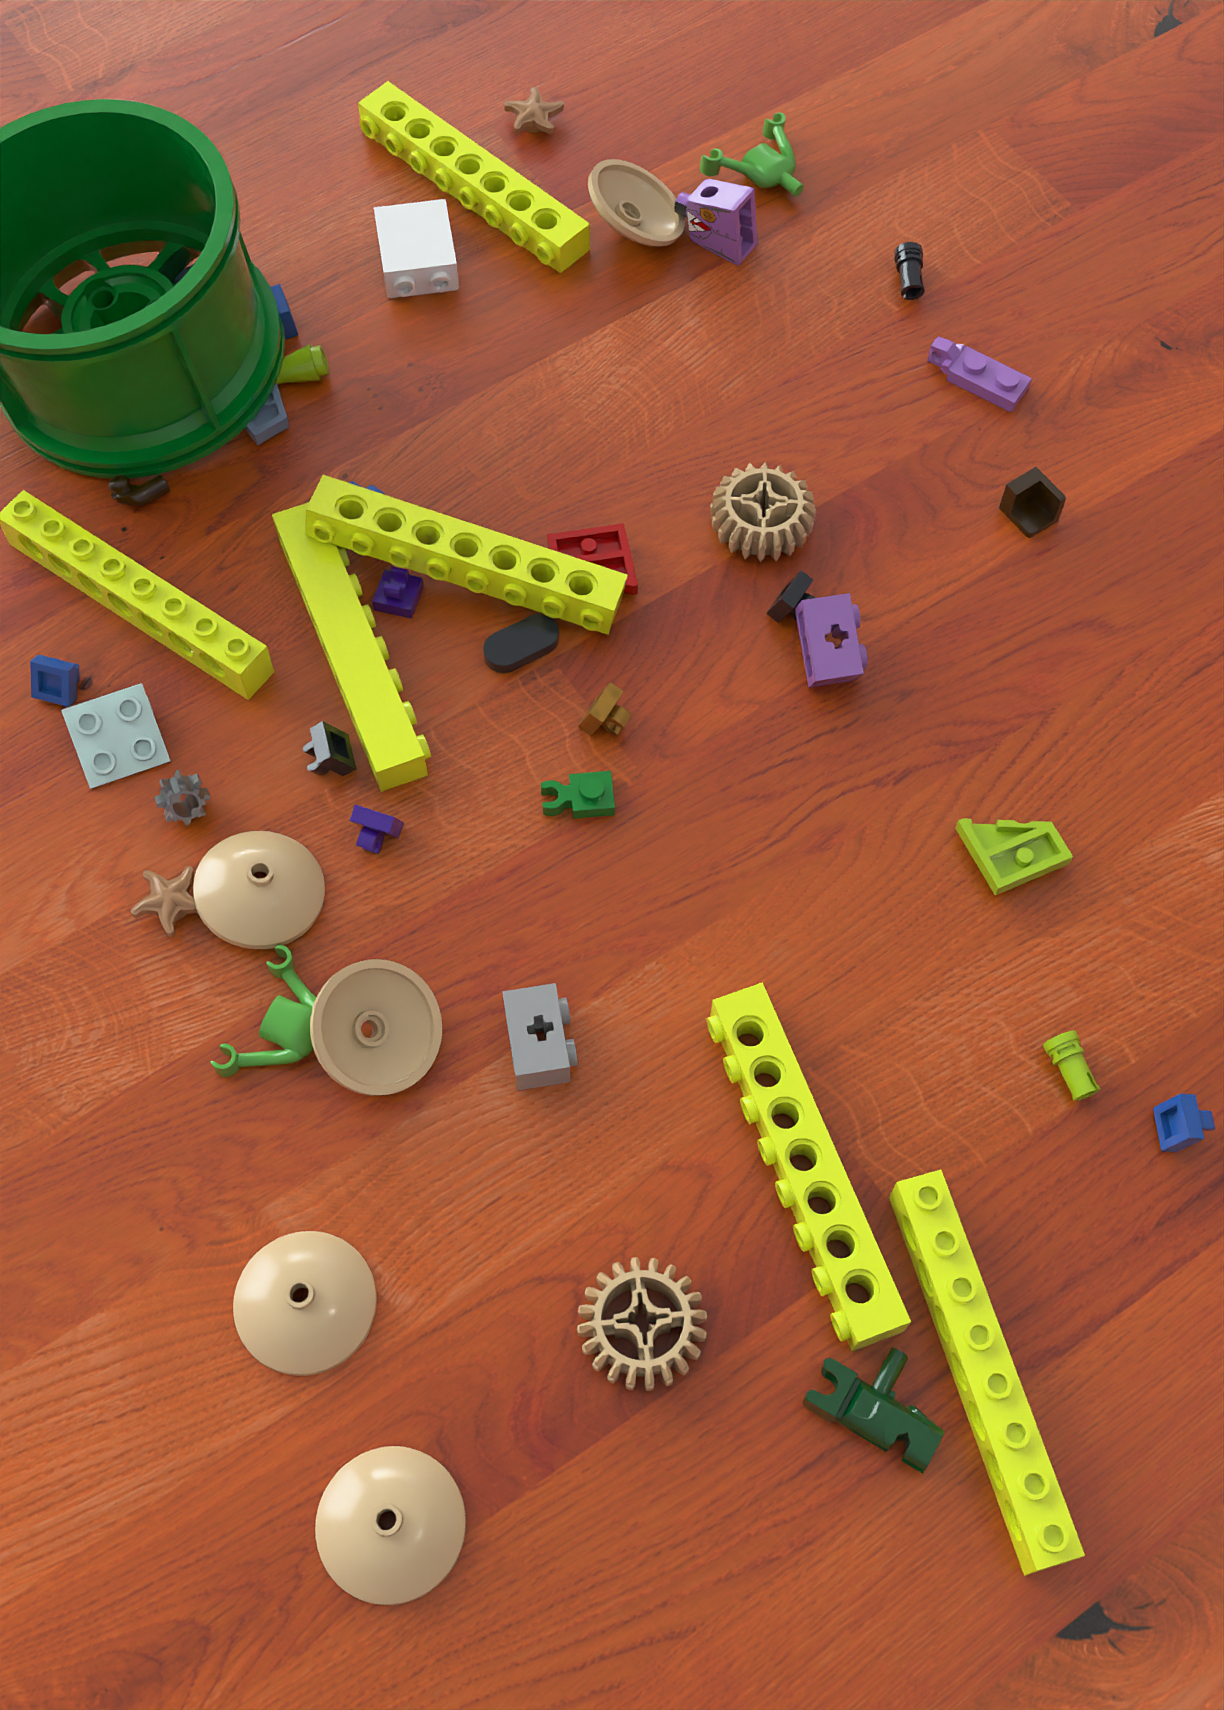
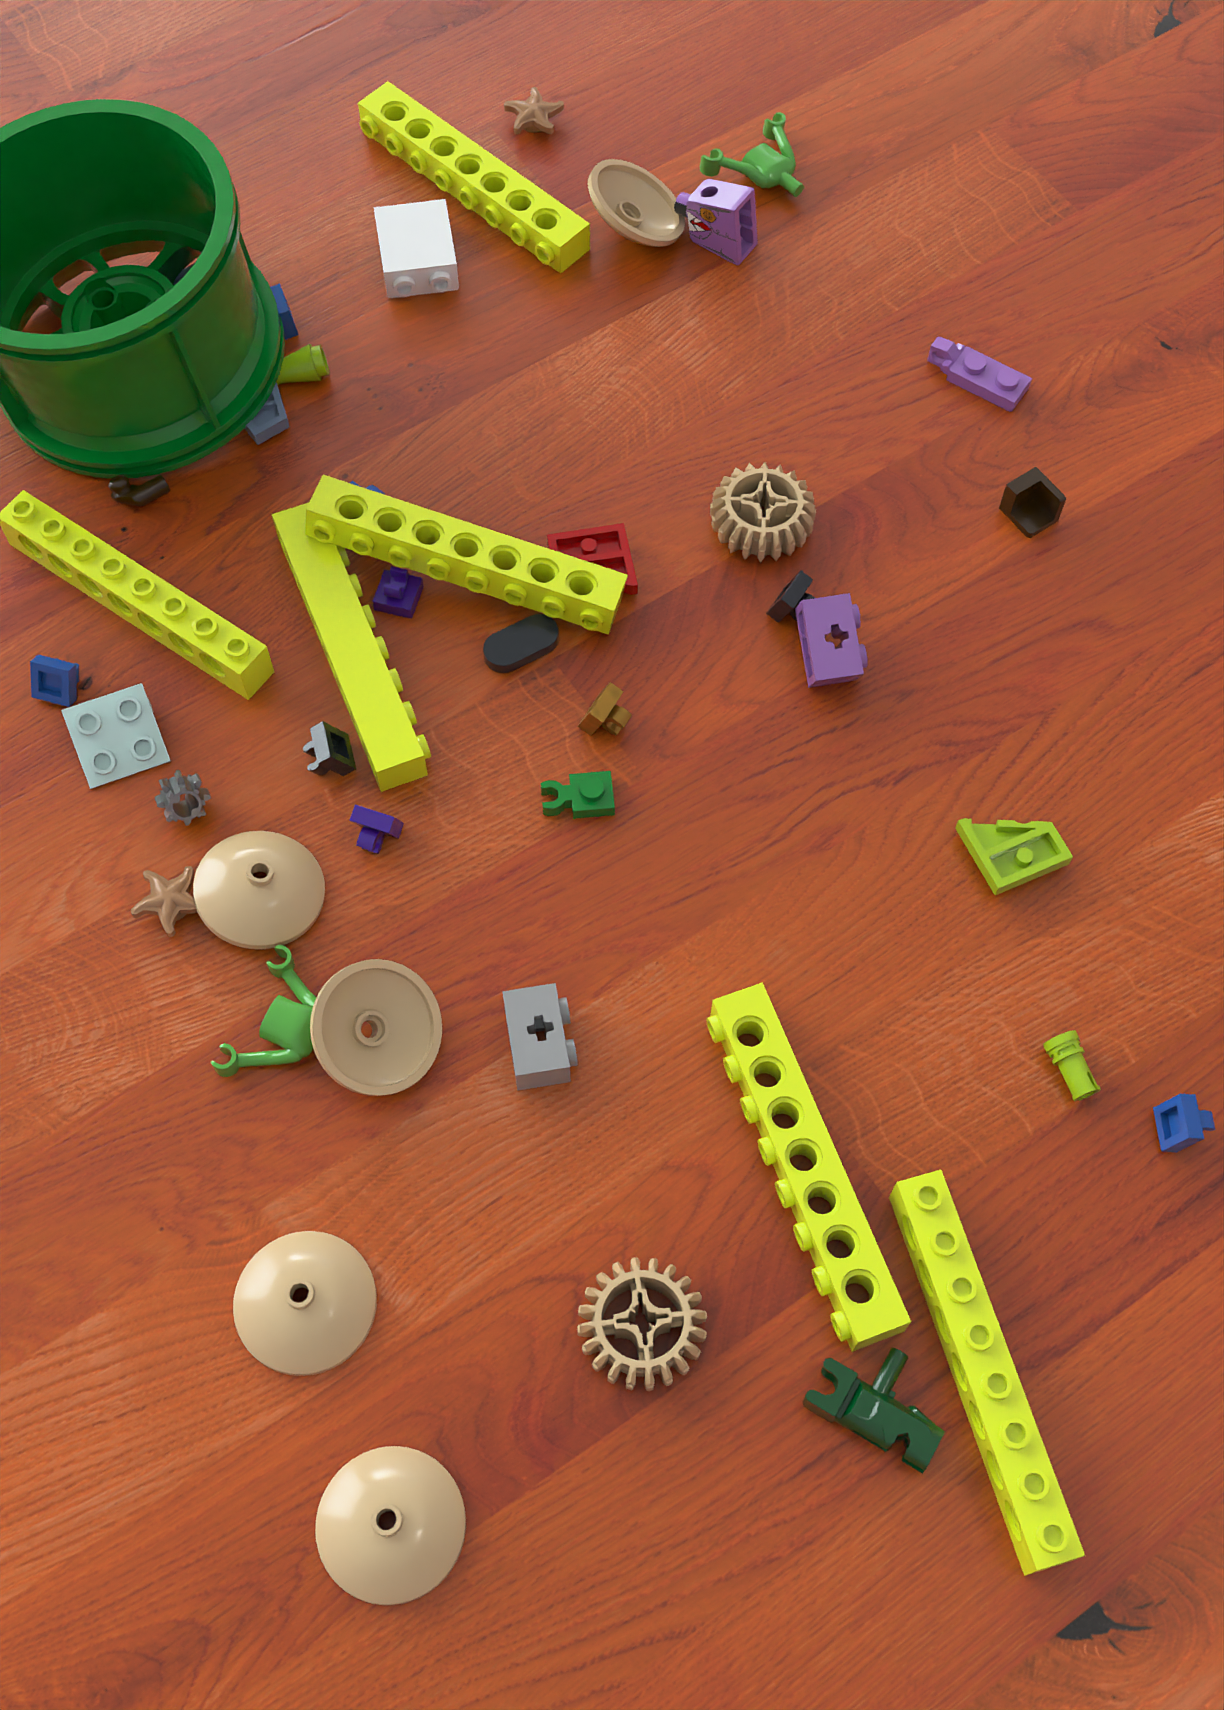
black pin [894,242,925,300] -> none

